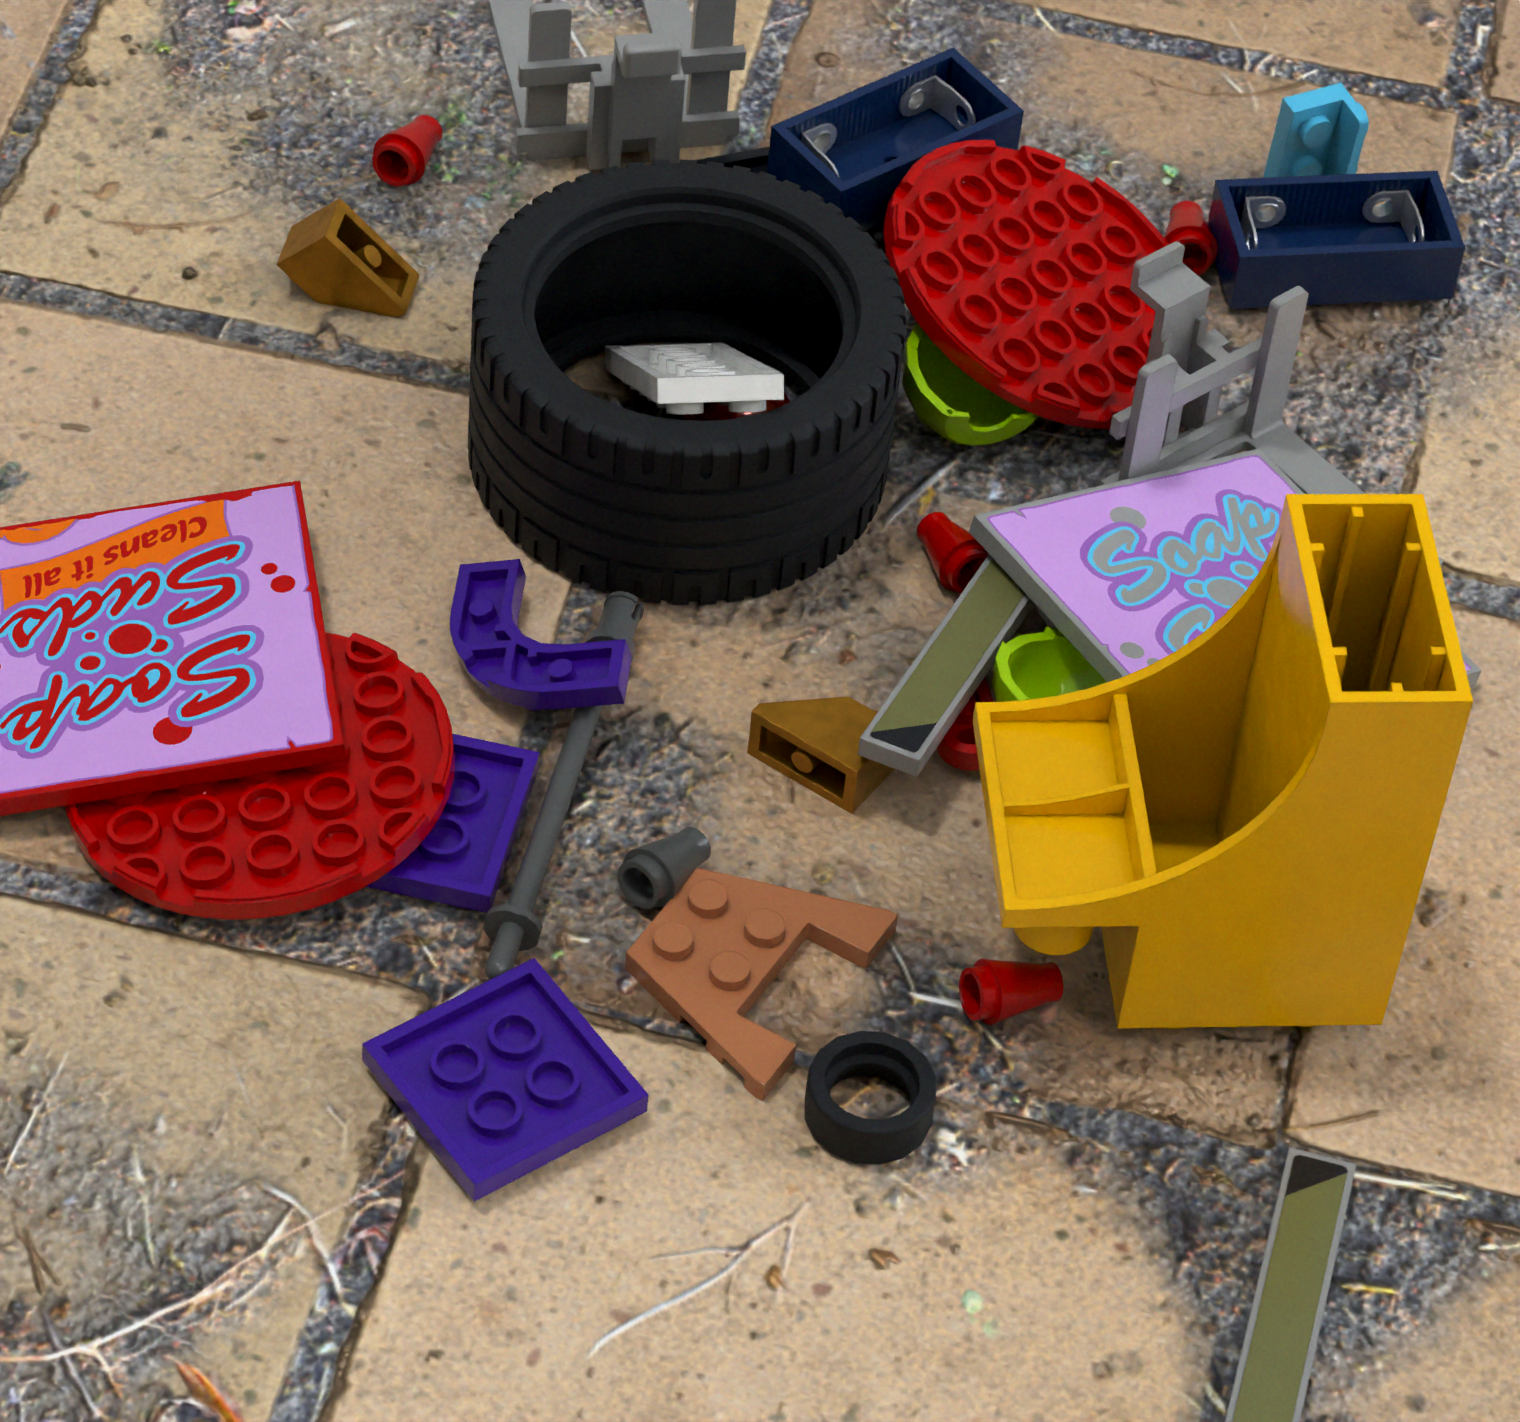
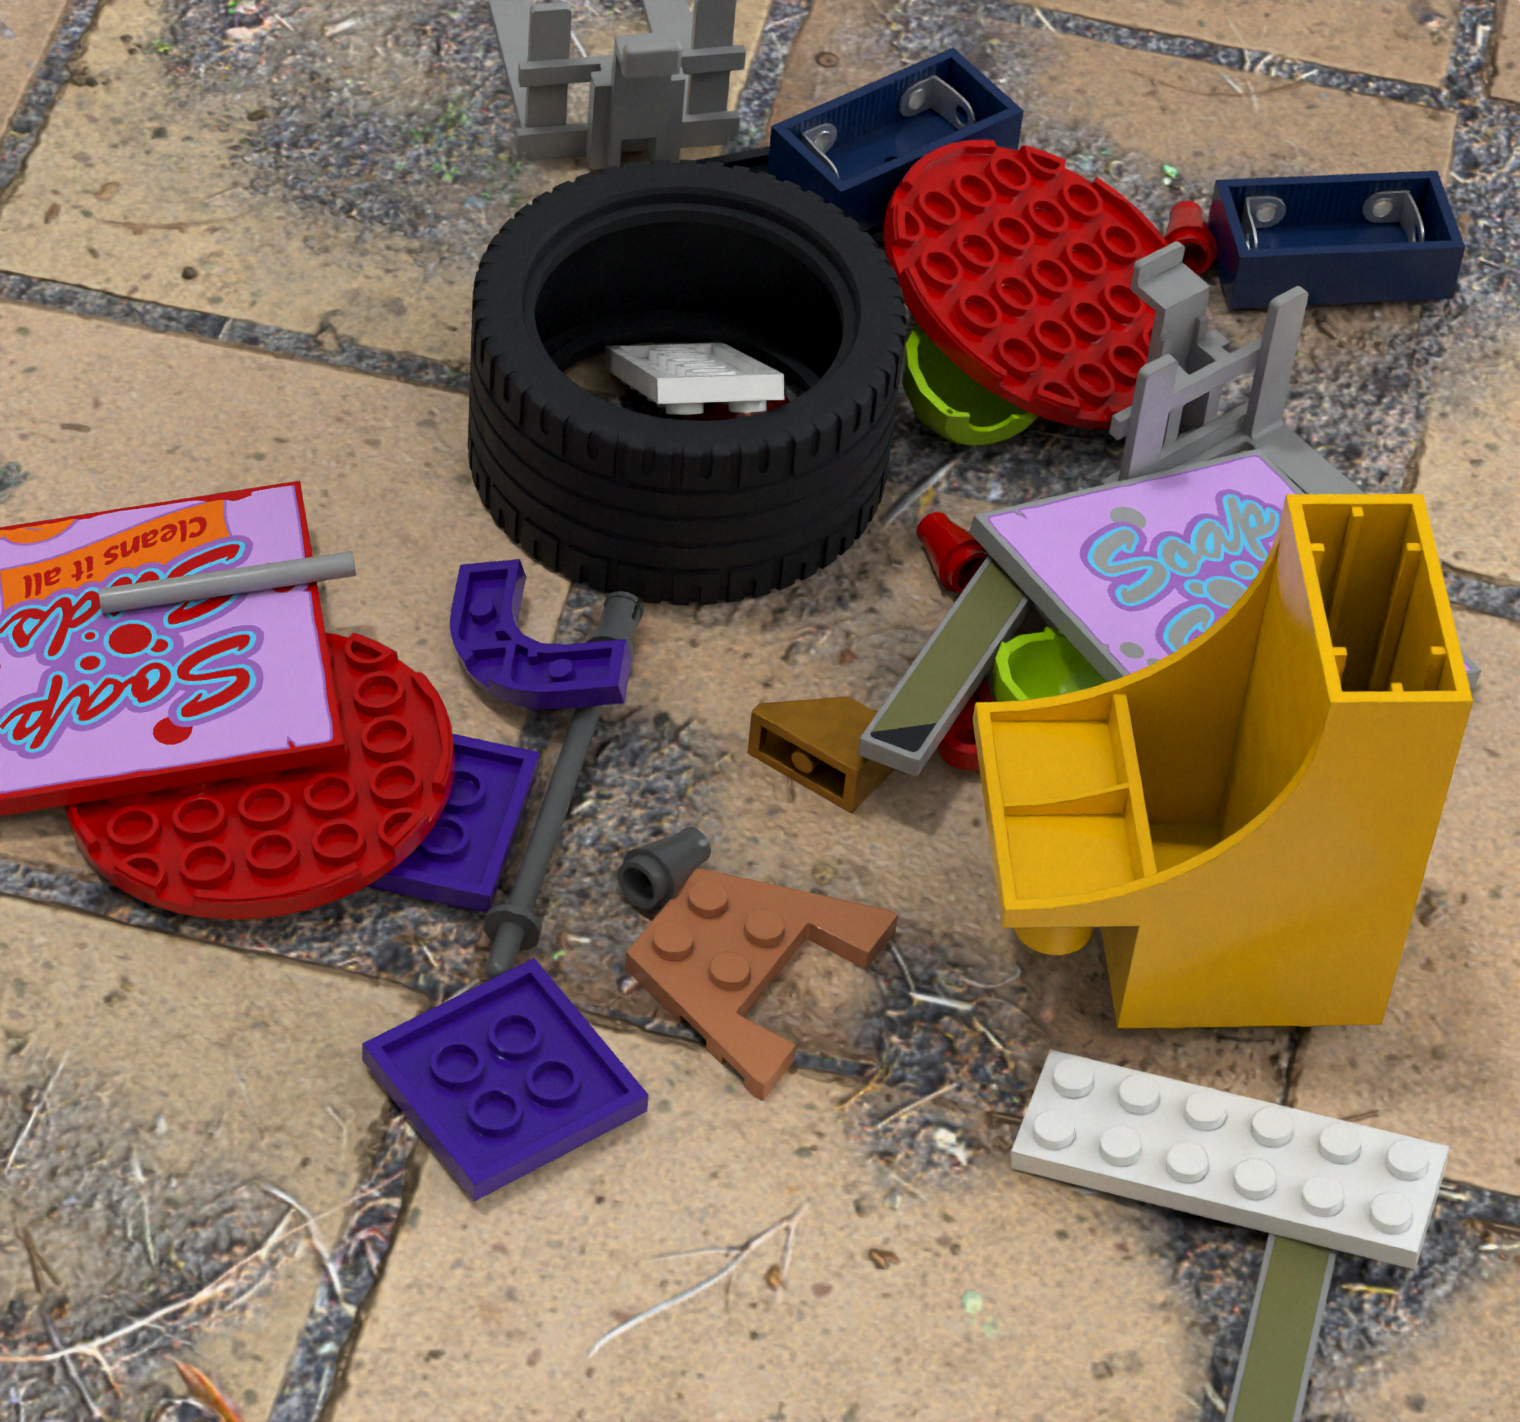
pearl gold slope [276,198,420,318] -> none
red cone [372,115,443,187] -> none
black tyre [804,1031,936,1165] -> none
red cone [959,959,1064,1025] -> none
medium azure bracket [1263,83,1369,178] -> none
none -> light grey bar [98,551,356,614]
none -> white plate [1011,1049,1449,1269]

